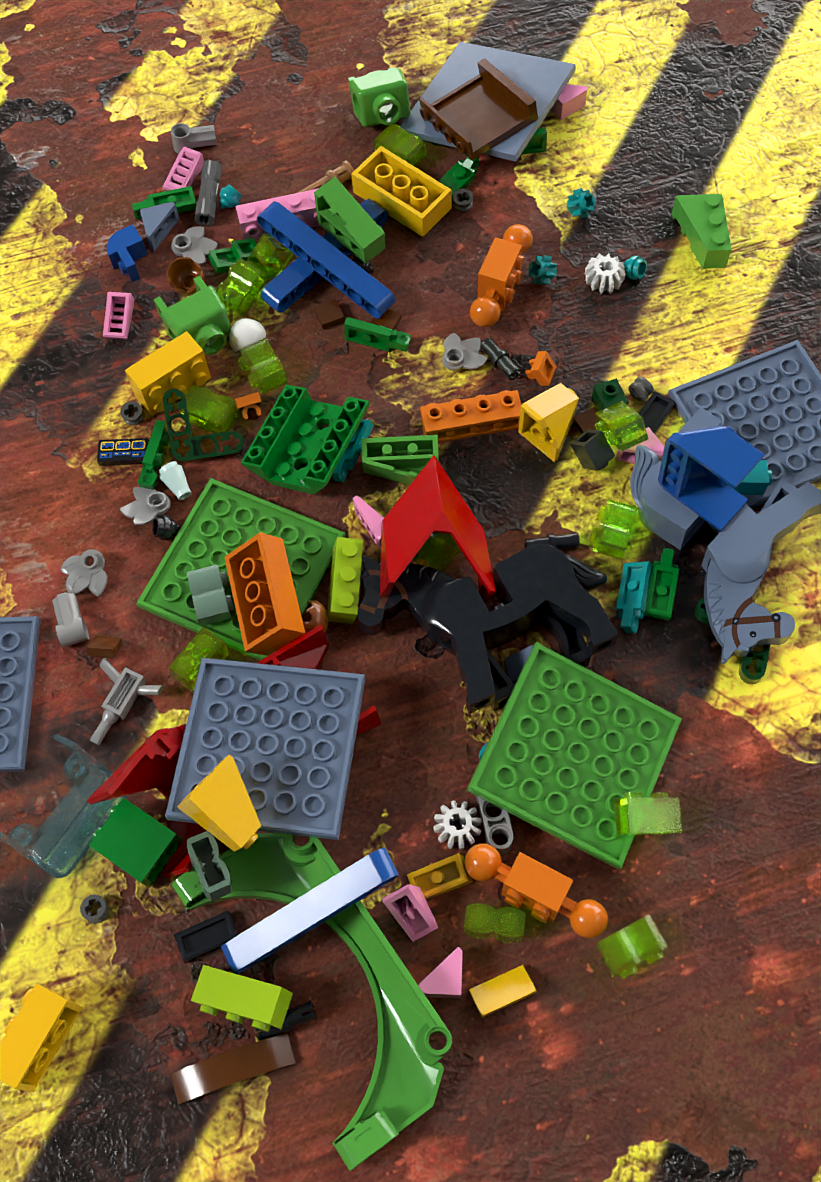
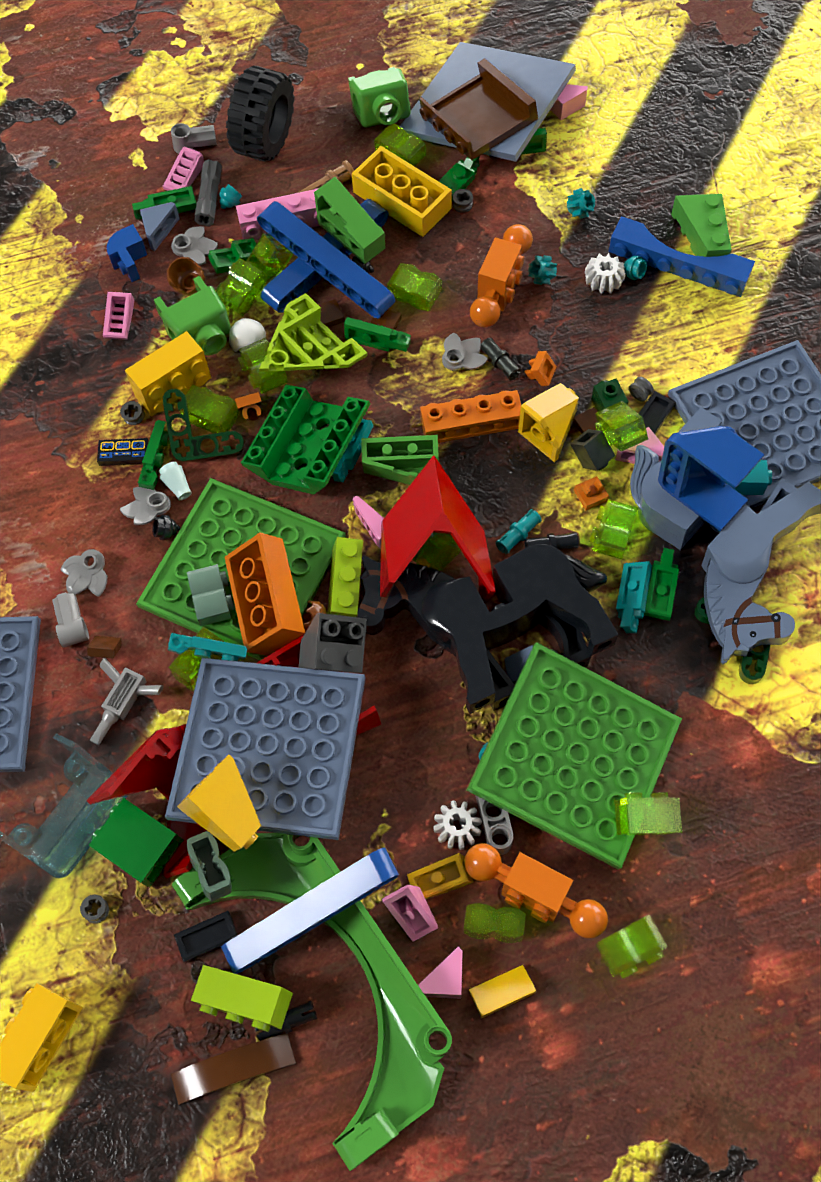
none -> teal hinge [168,633,247,661]
none -> black tyre [226,65,295,162]
none -> lime wedge [259,293,367,372]
none -> dark grey slope [299,613,367,673]
none -> clear neon green brick [387,263,442,311]
none -> teal pin [495,509,542,554]
none -> orange tile [574,476,609,510]
none -> blue arch [609,216,755,297]

